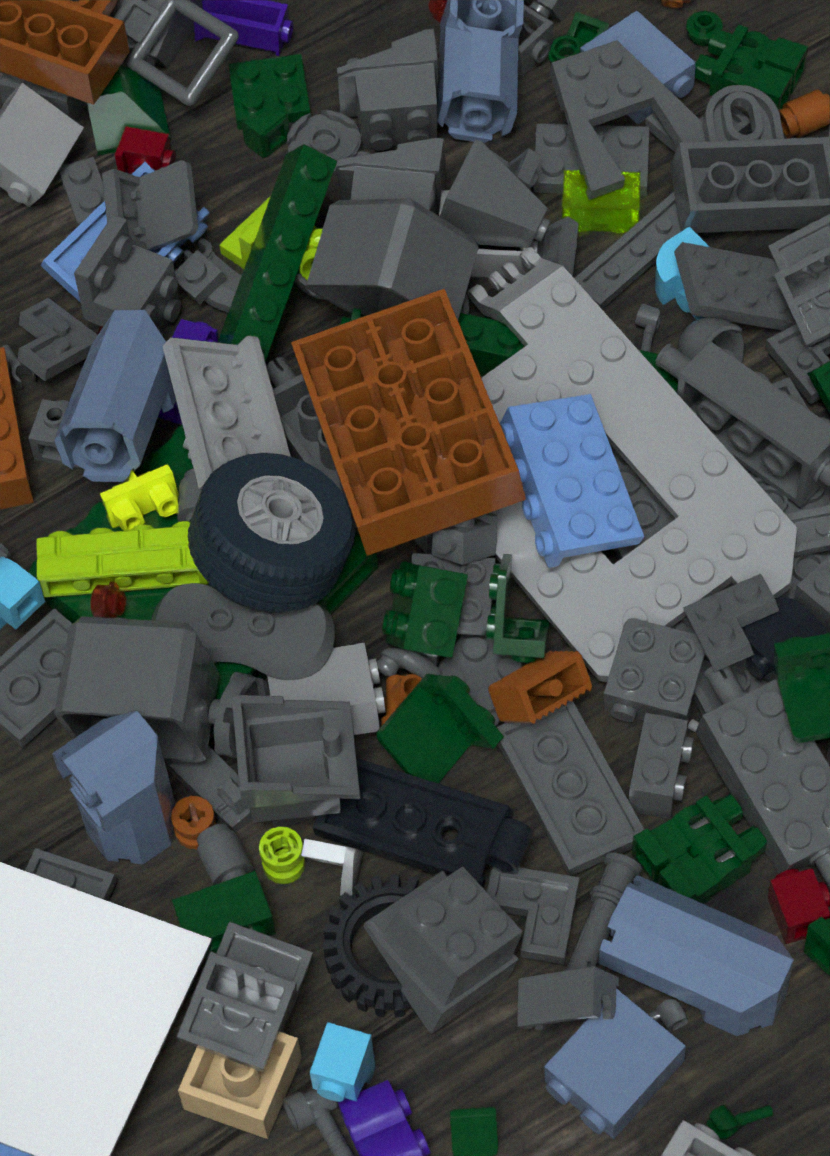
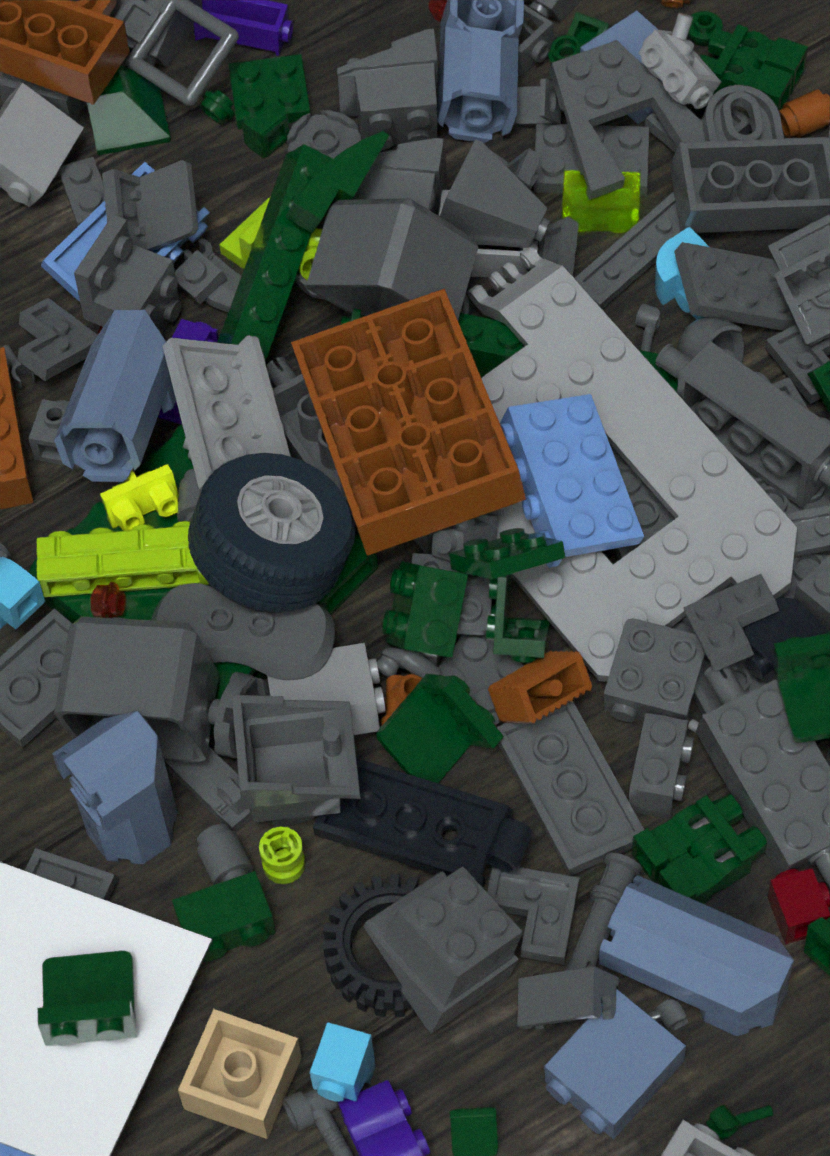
dark red brick [115,126,176,174] -> none
dark orange wheel [171,796,217,849] -> none
dark grey bracket [177,922,313,1072] -> none
light grey tile [301,839,364,896] -> none
none -> dark green bracket [37,950,137,1046]
none -> dark green plate [199,90,235,125]
none -> dark green slope [285,131,389,233]
none -> dark green plate [449,528,566,580]
none -> dark grey bracket [513,78,561,126]
none -> light grey brick [638,13,721,109]

